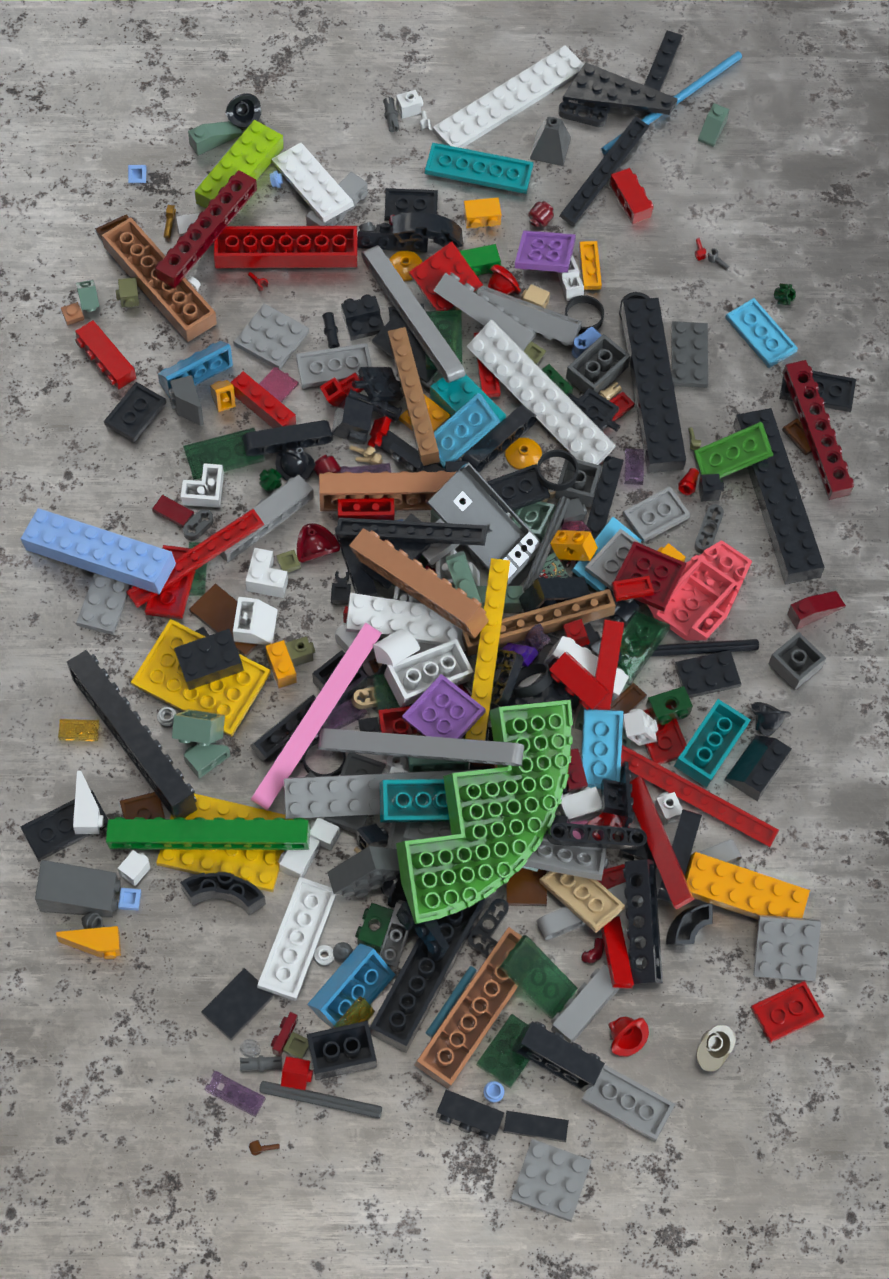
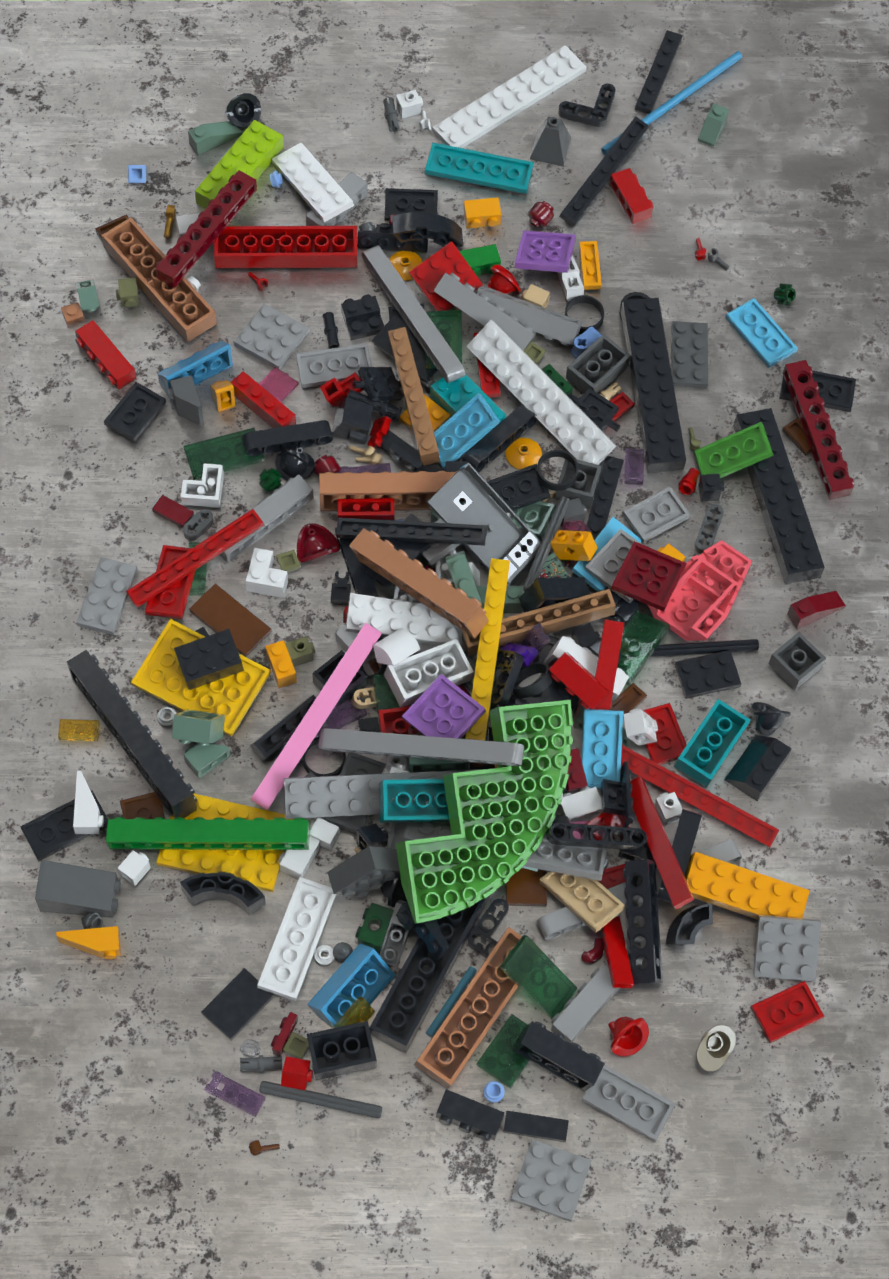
light blue brick [20,508,176,594] -> none
light blue tile [118,888,141,911] -> none
white slope [233,597,278,645] -> none
black wing [563,62,678,115] -> none
red brick [563,619,590,646] -> none
red tile [611,576,654,601] -> none
dark green brick [646,686,693,725] -> none

